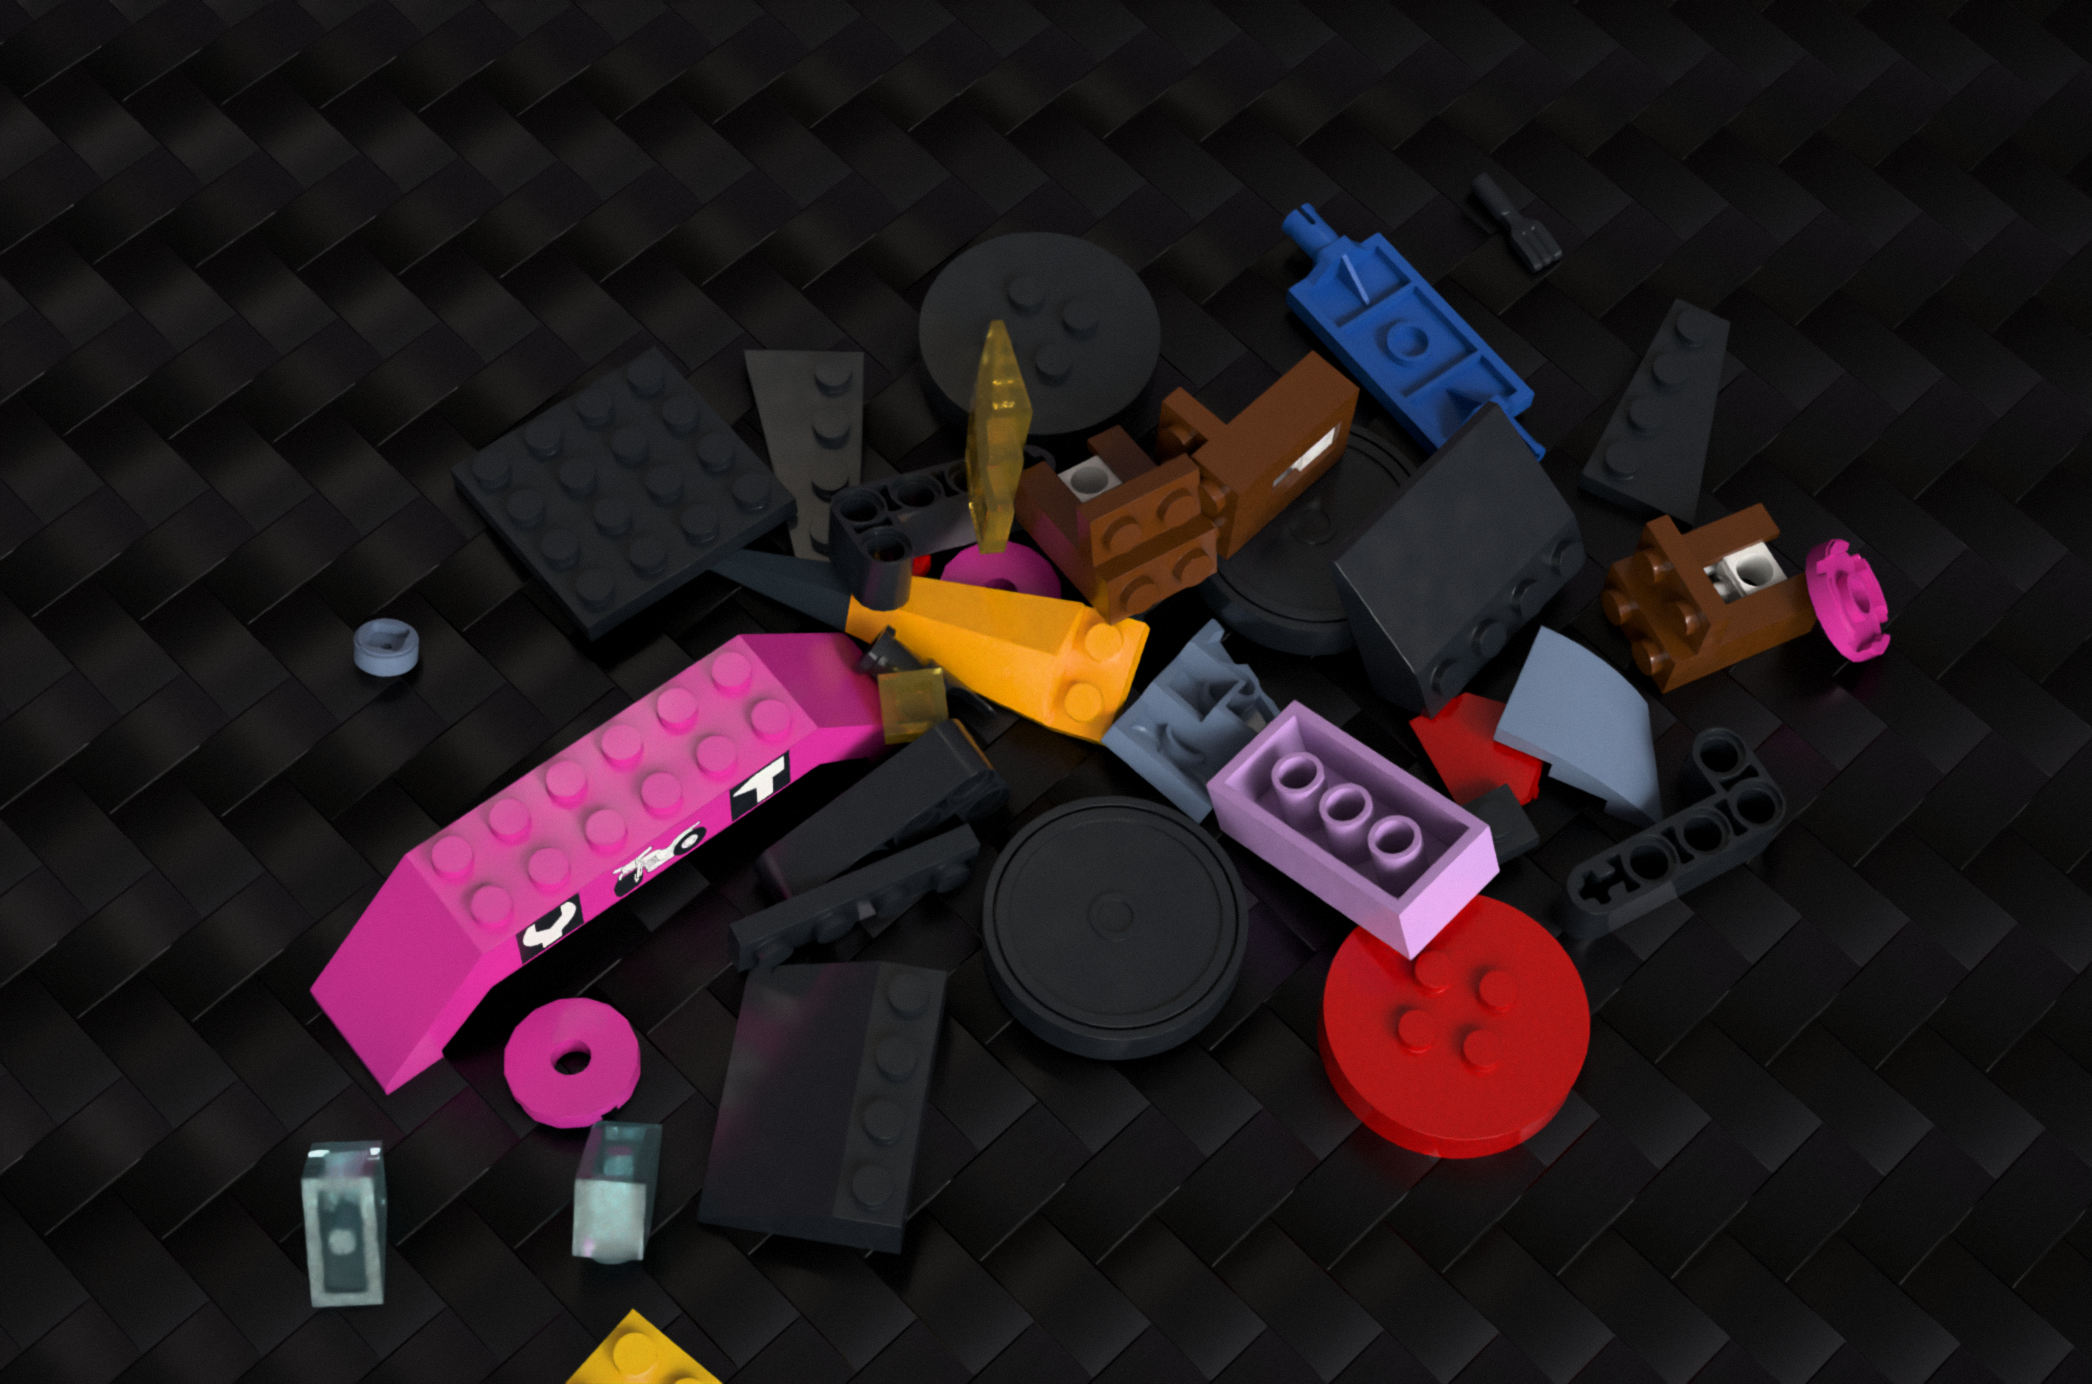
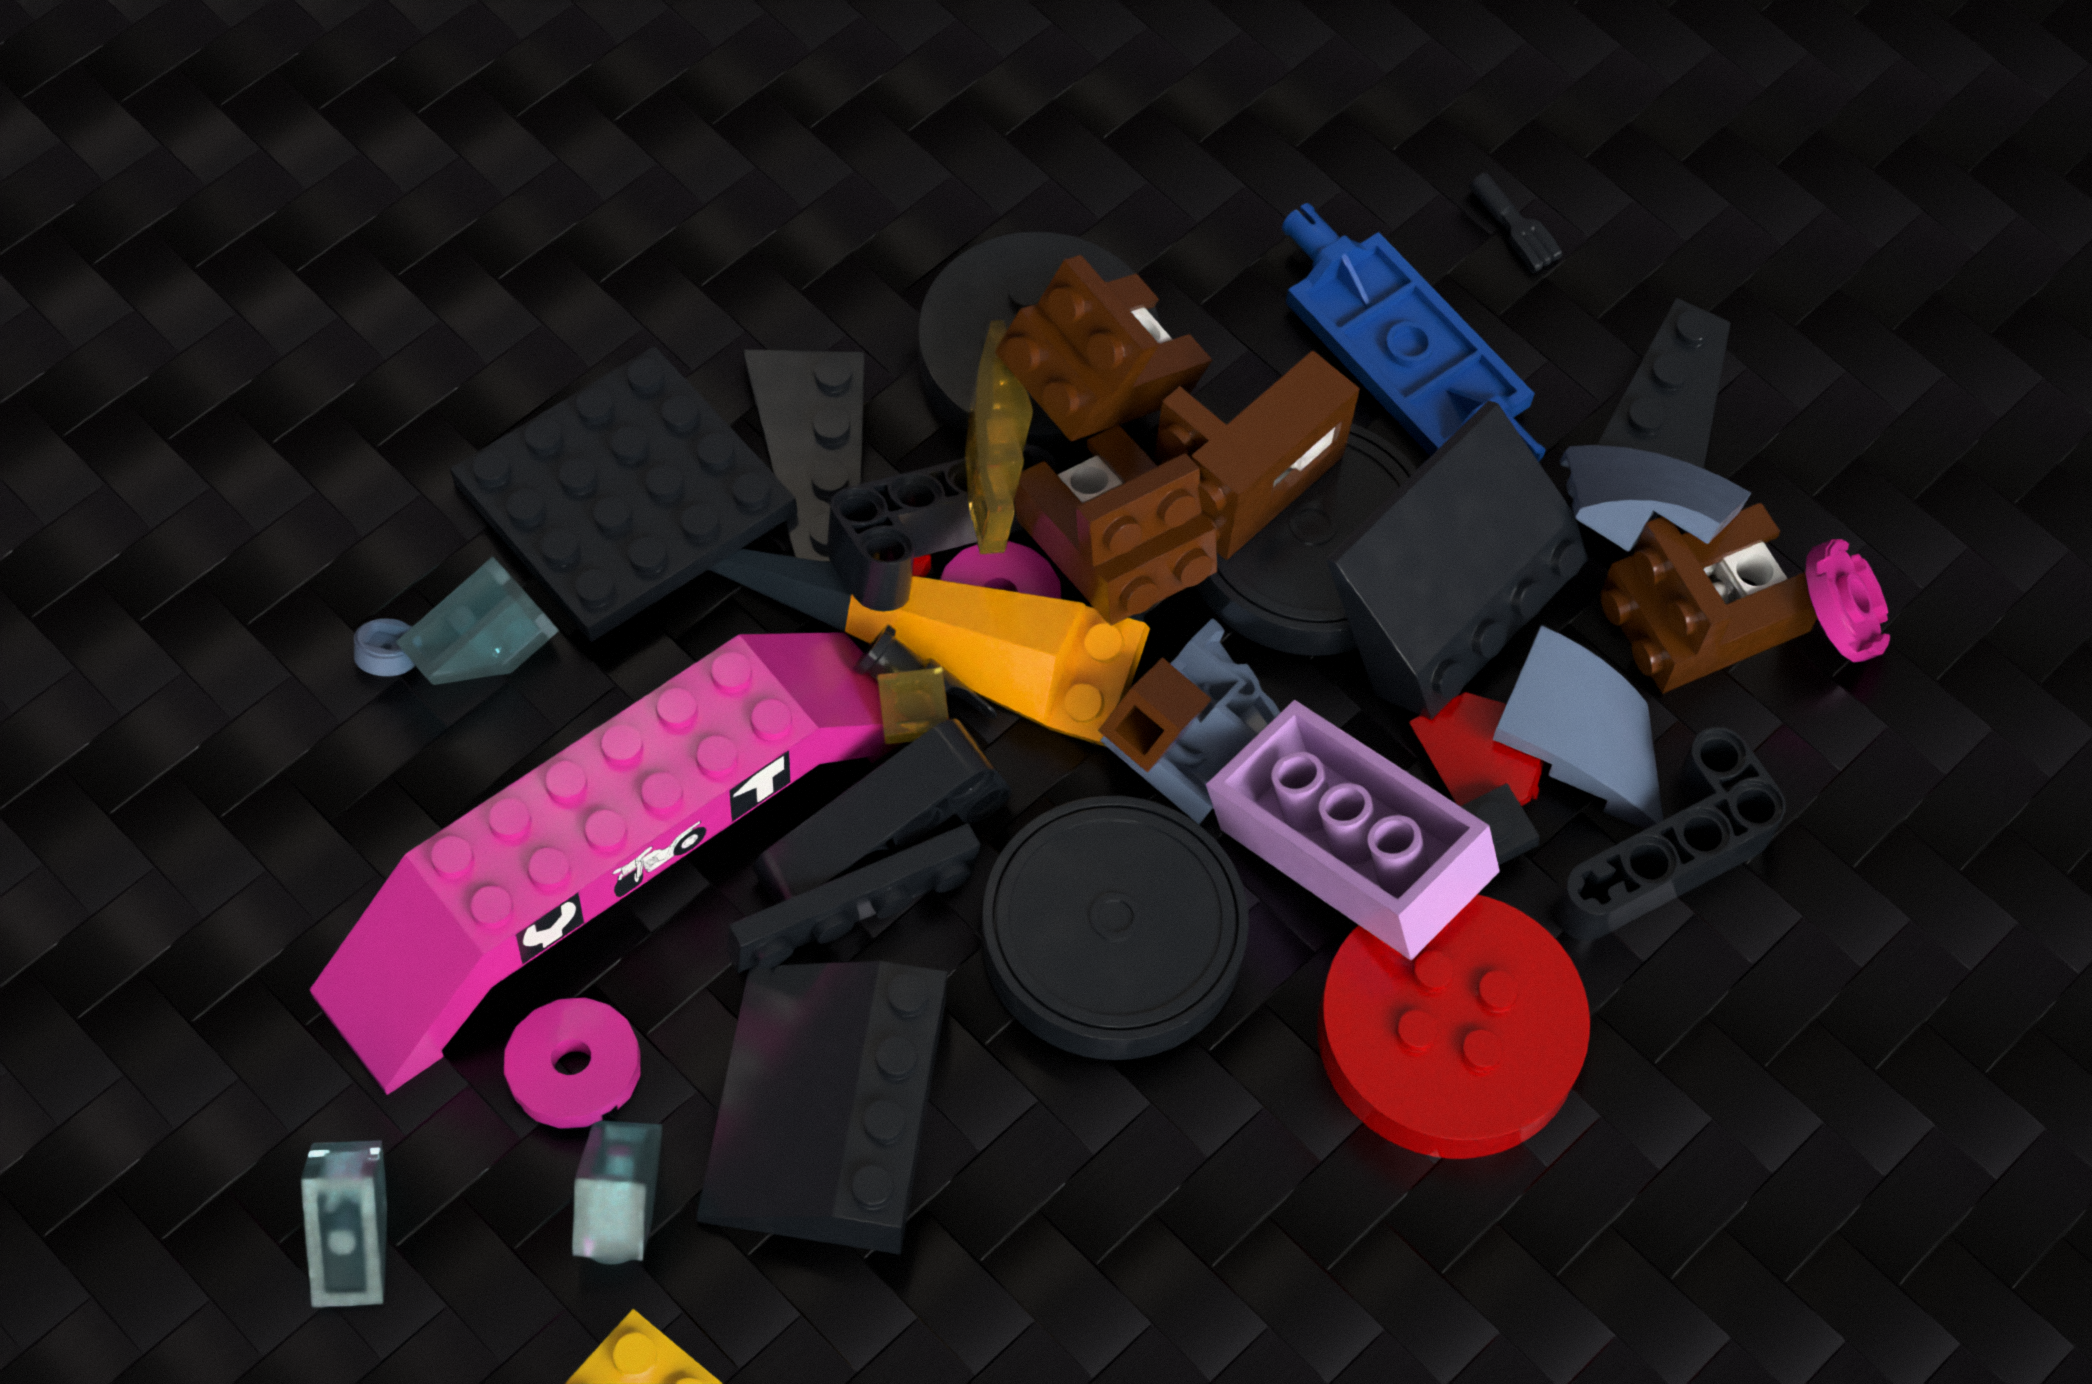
none -> clear light blue slope [396,557,559,685]
none -> reddish brown brick [994,255,1212,441]
none -> reddish brown brick [1098,657,1212,773]
none -> sand blue slope [1560,445,1751,552]

